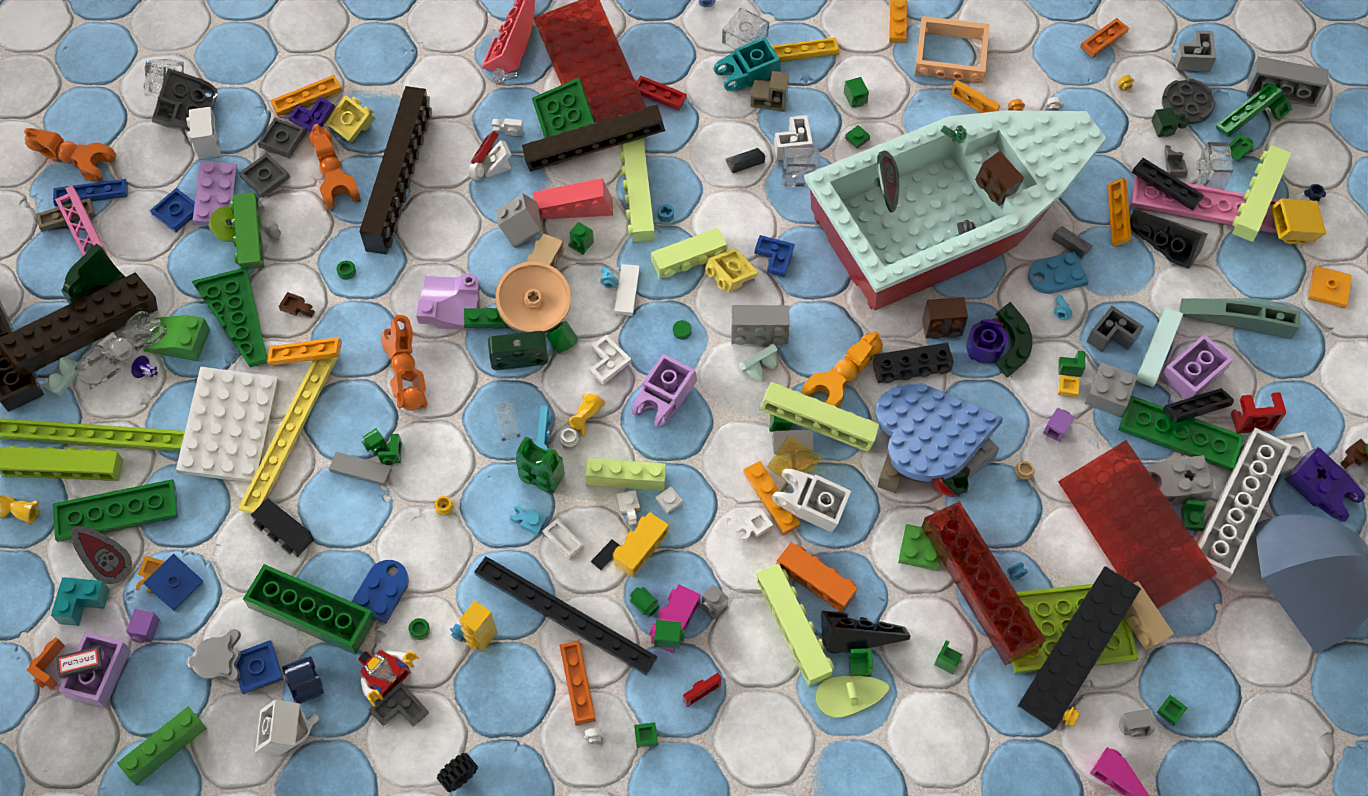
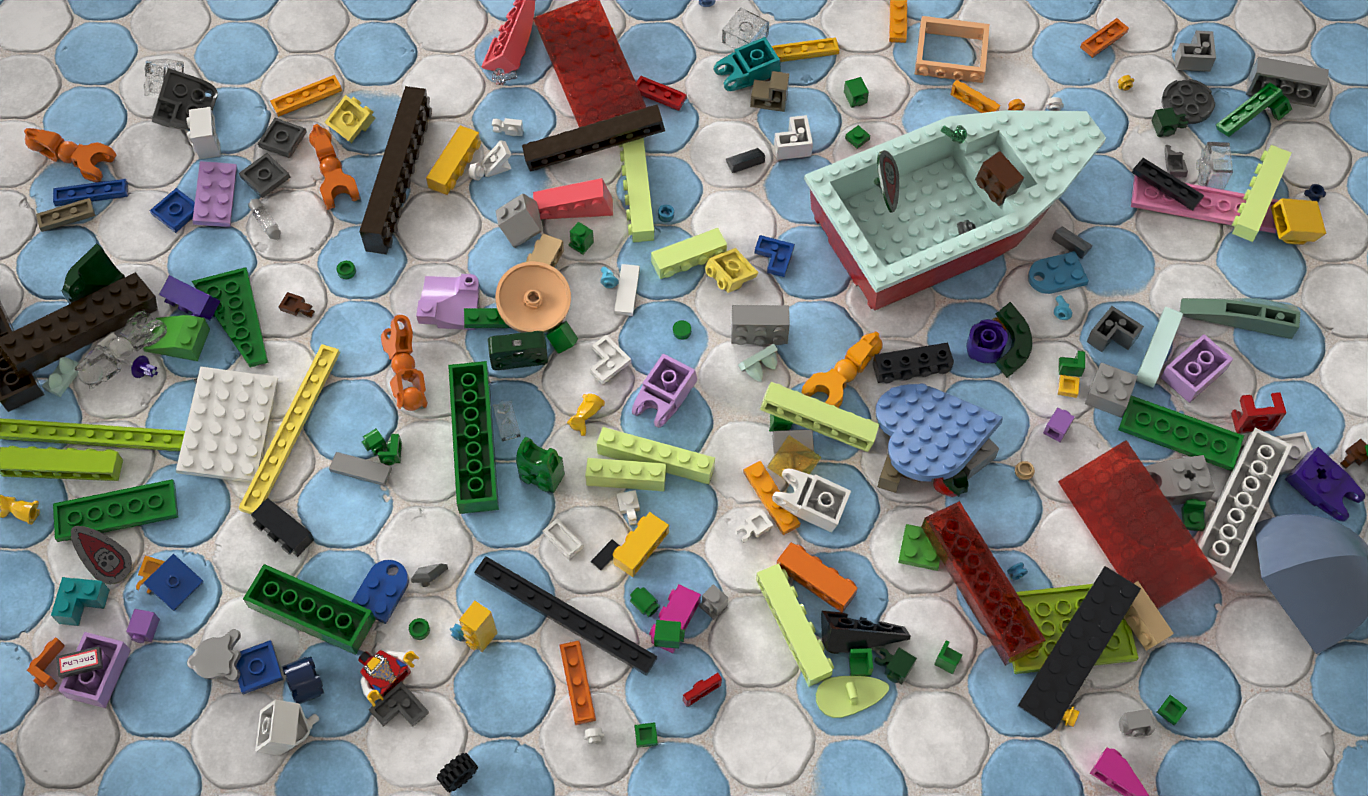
bright pink fence [55,186,107,256] -> none
bright green brick [117,706,207,785] -> none
lime plate [209,206,236,242] -> none
bright green brick [230,192,264,269] -> none
light orange plate [267,337,342,366] -> none
dark purple plate [288,97,336,132] -> none
yellow plate [434,496,454,515] -> none
red plate [471,131,499,164] -> none
medium azure plate [510,506,548,536] -> none
green plate [532,77,595,138] -> none
medium azure plate [536,405,552,450] -> none
white plate [560,428,579,447] -> none
white plate [655,487,683,515] -> none
clear brick [781,148,820,188] -> none
reddish brown brick [922,297,968,339] -> none
light orange plate [1108,178,1132,247] -> none
black wedge [1130,209,1208,269] -> none
black plate [1163,388,1234,423] -> none
green bracket [1224,134,1254,162] -> none
light orange plate [1308,266,1352,308] -> none
none -> dark purple brick [159,275,220,320]
none -> dark grey piece [411,563,448,587]
none -> yellow brick [426,125,481,195]
none -> green brick [448,361,499,514]
none -> yellowish green brick [597,427,715,485]
none -> dark green brick [874,647,917,685]

